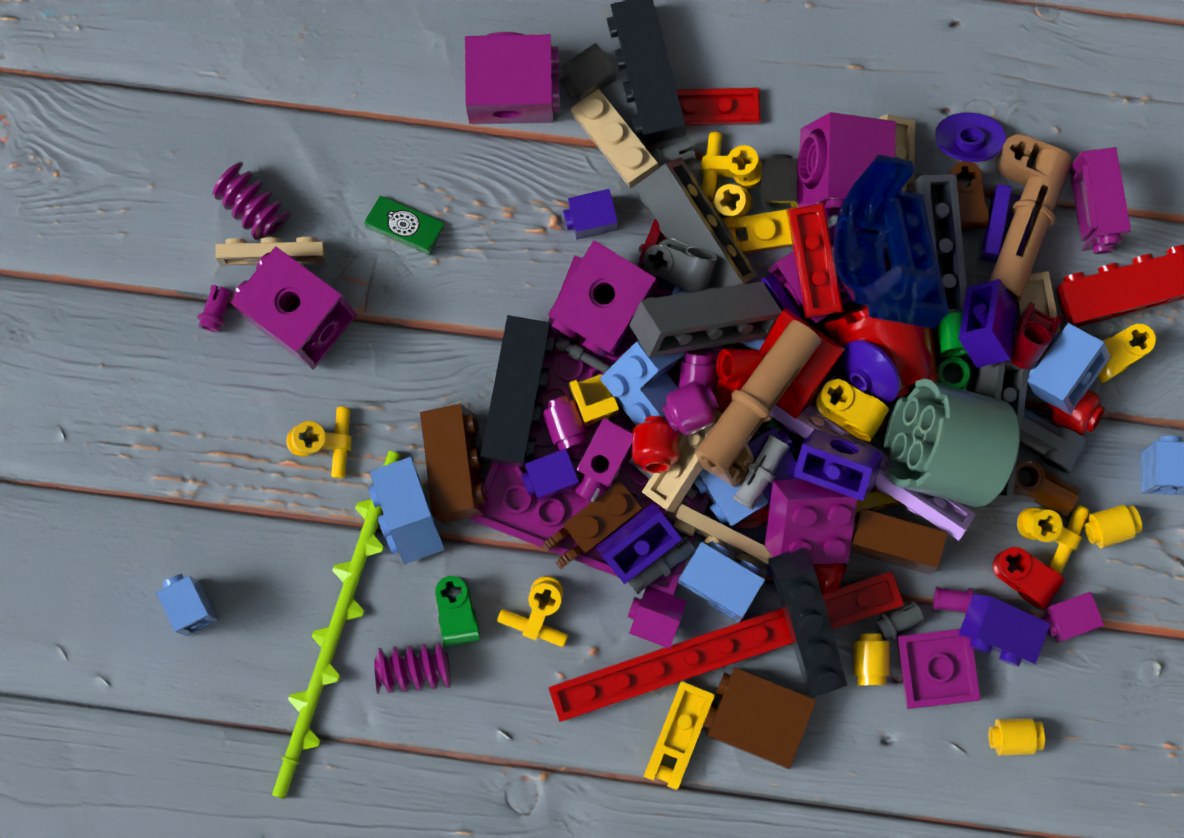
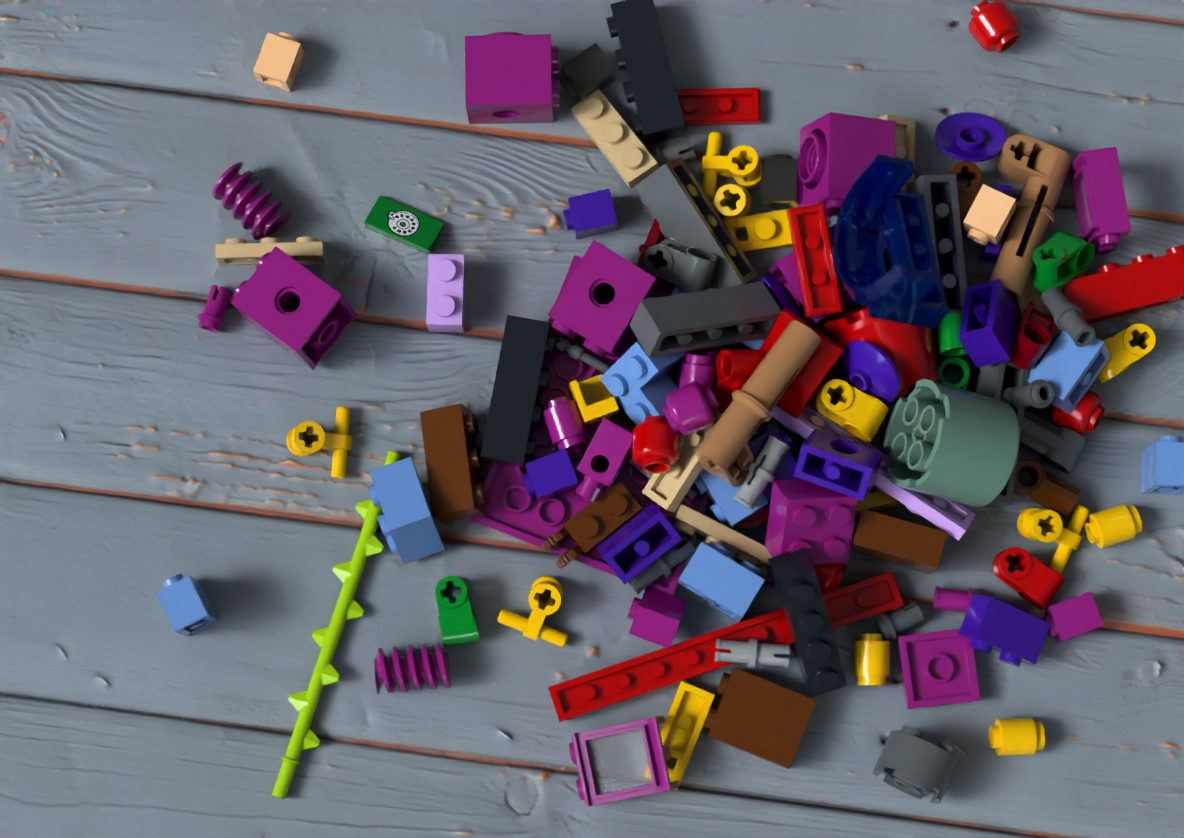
none -> light nougat brick [253,32,305,92]
none -> lavender brick [426,254,467,333]
none -> window [569,716,679,807]
none -> light grey pin [715,638,790,668]
none -> dark grey brick [873,725,958,804]
none -> light nougat brick [963,184,1016,246]
none -> red head [968,0,1021,53]
none -> dark grey pin [1010,379,1054,409]
none -> green piece [1033,231,1095,292]
none -> dark grey pin [1041,287,1096,347]

